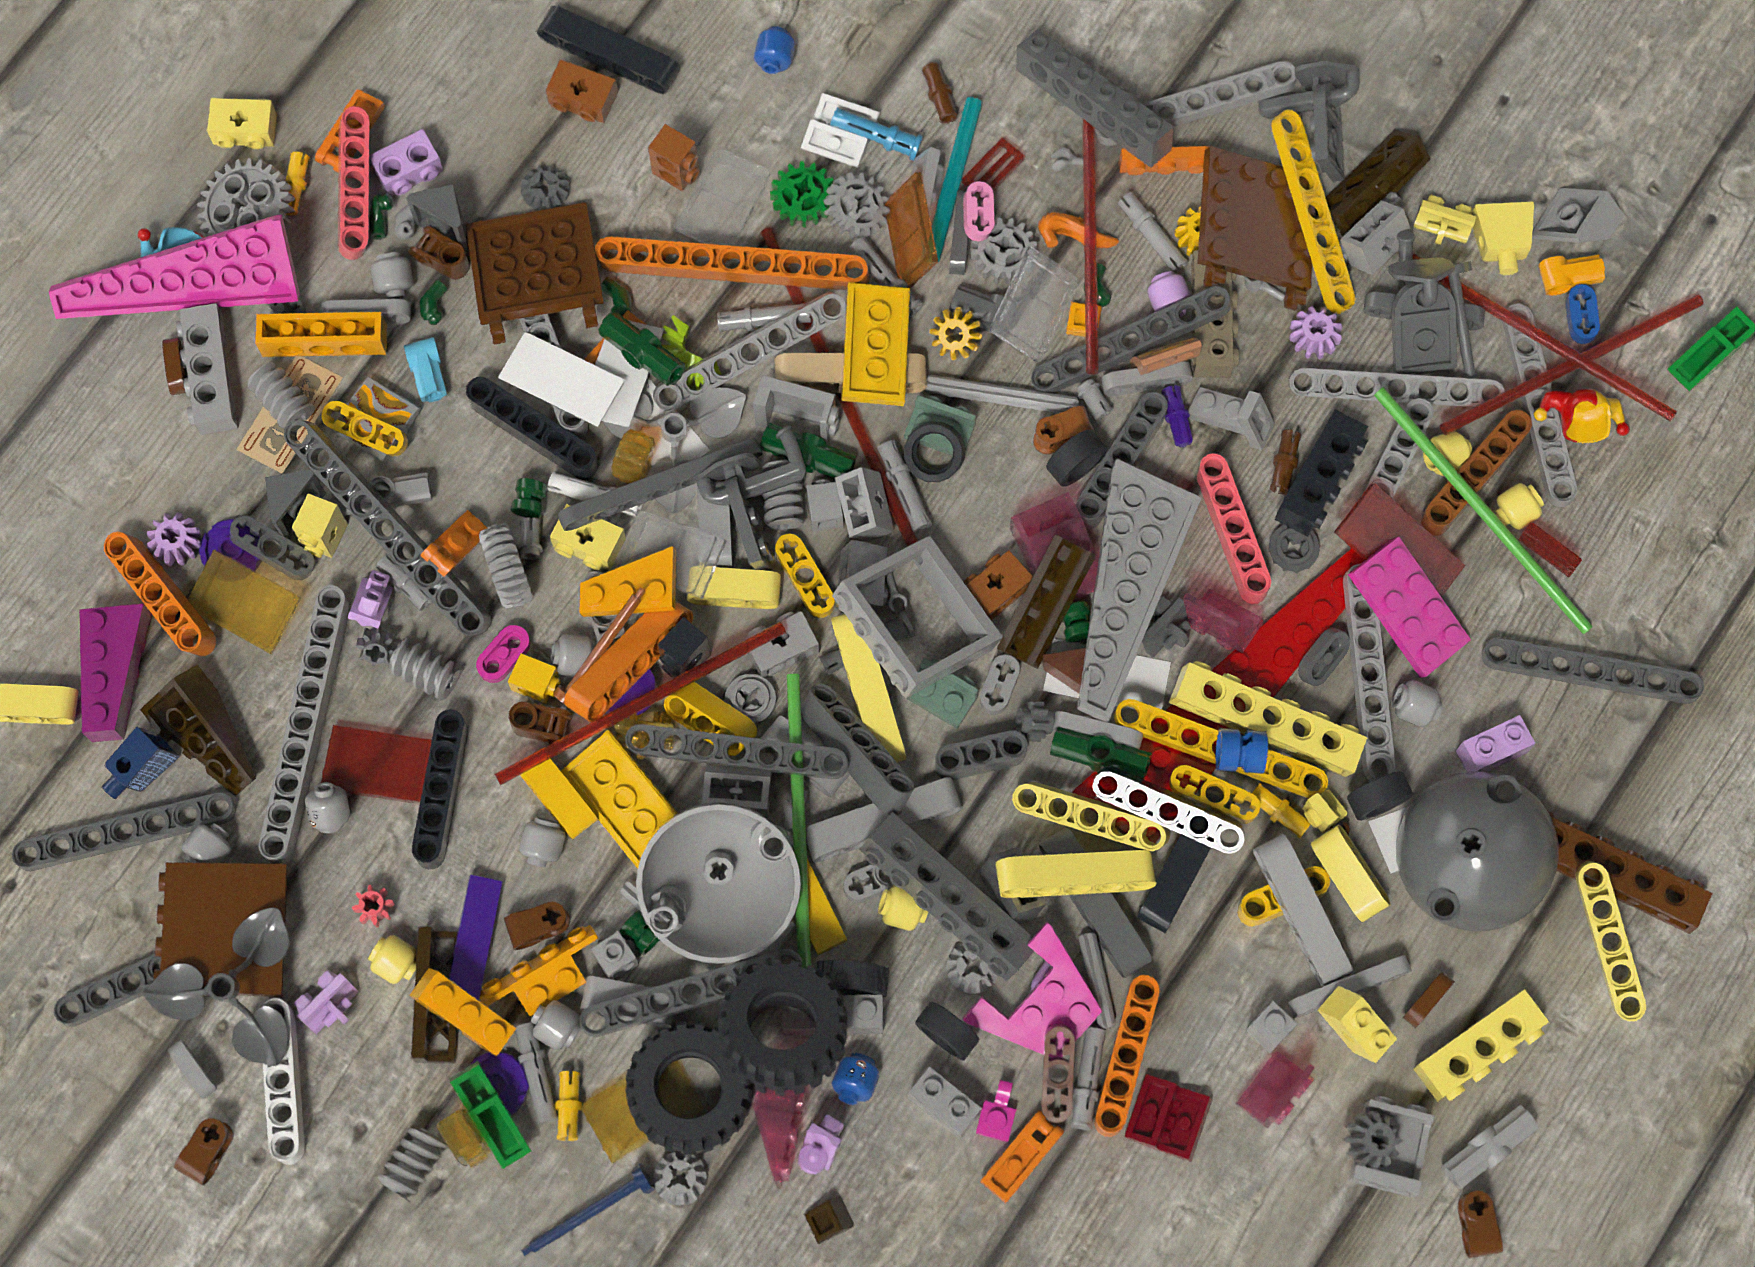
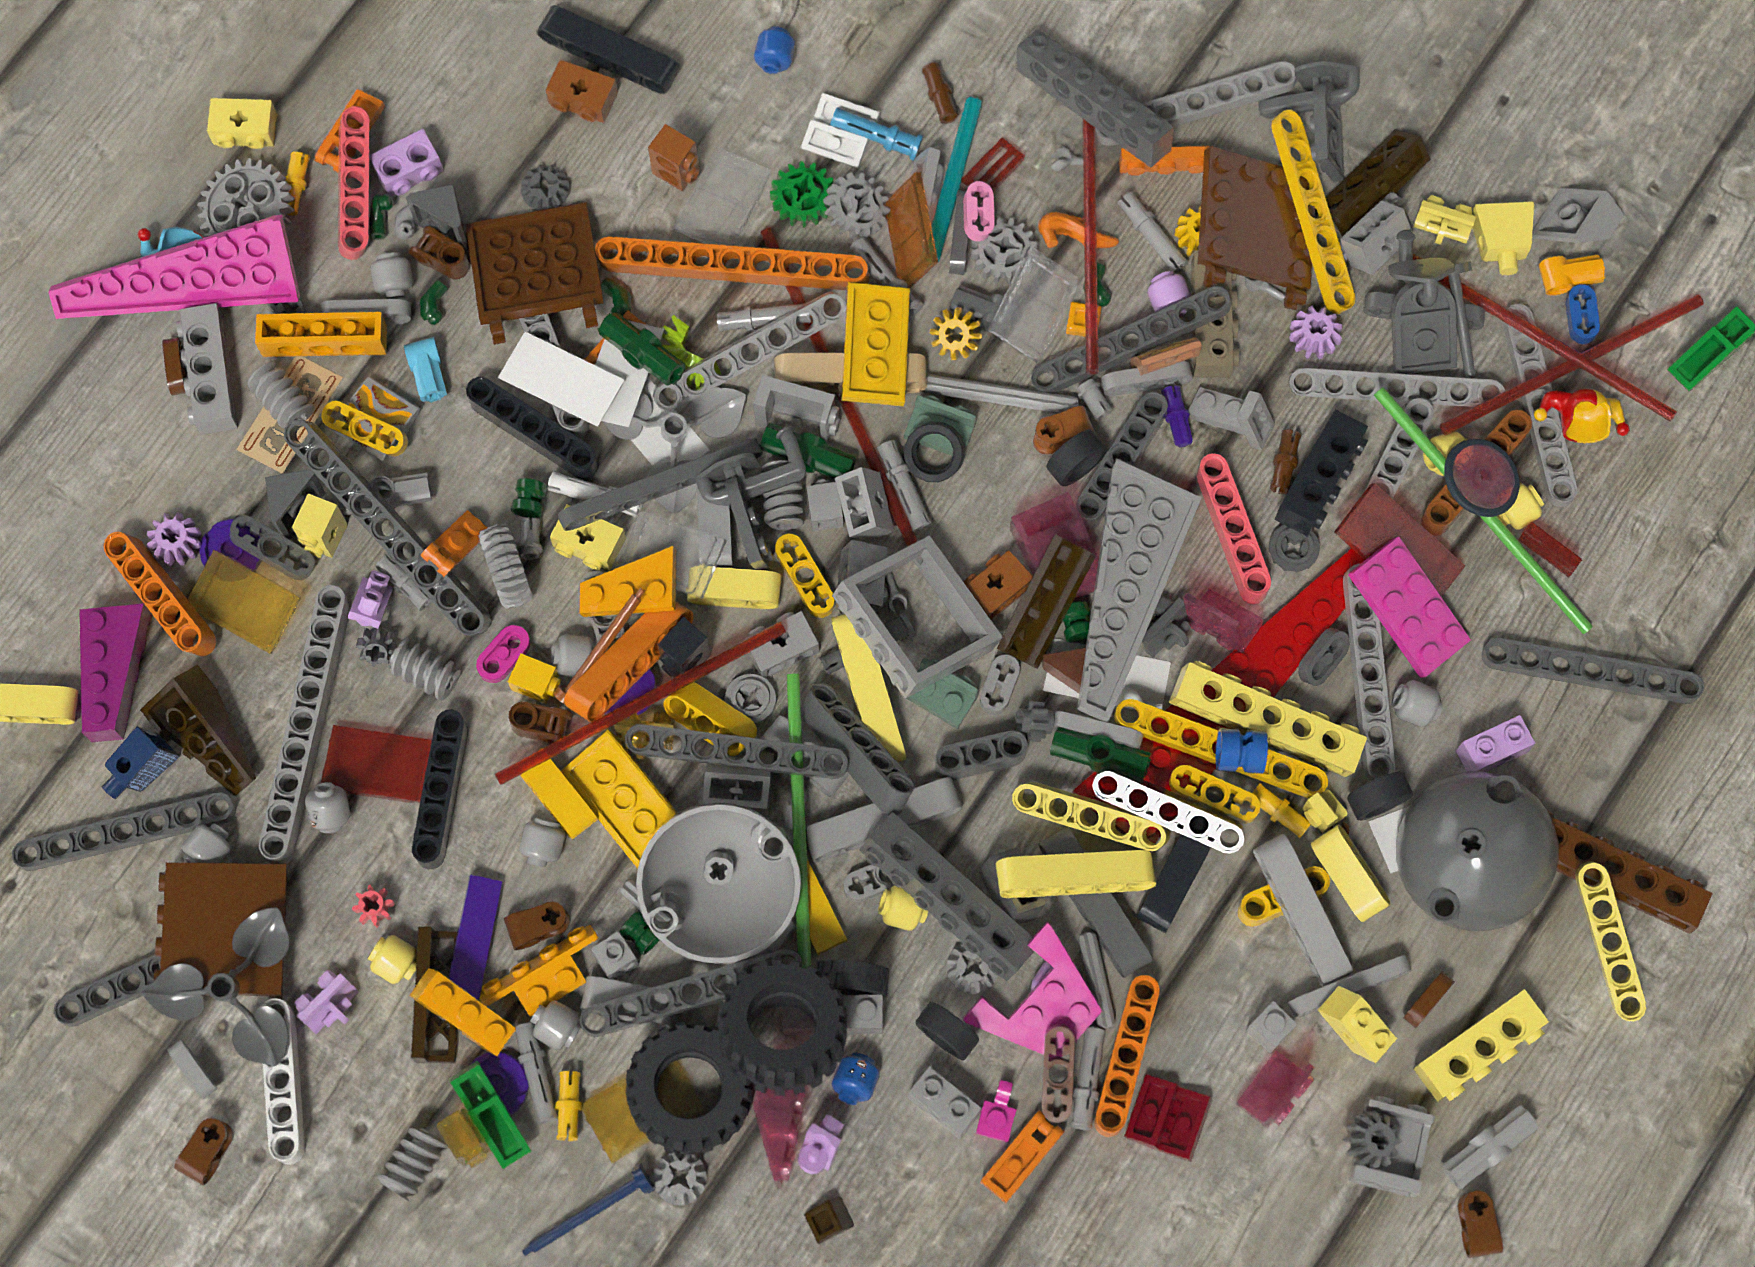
clear yellow gear [611,429,655,483] -> none
none -> clear pink wheel [1444,439,1520,517]

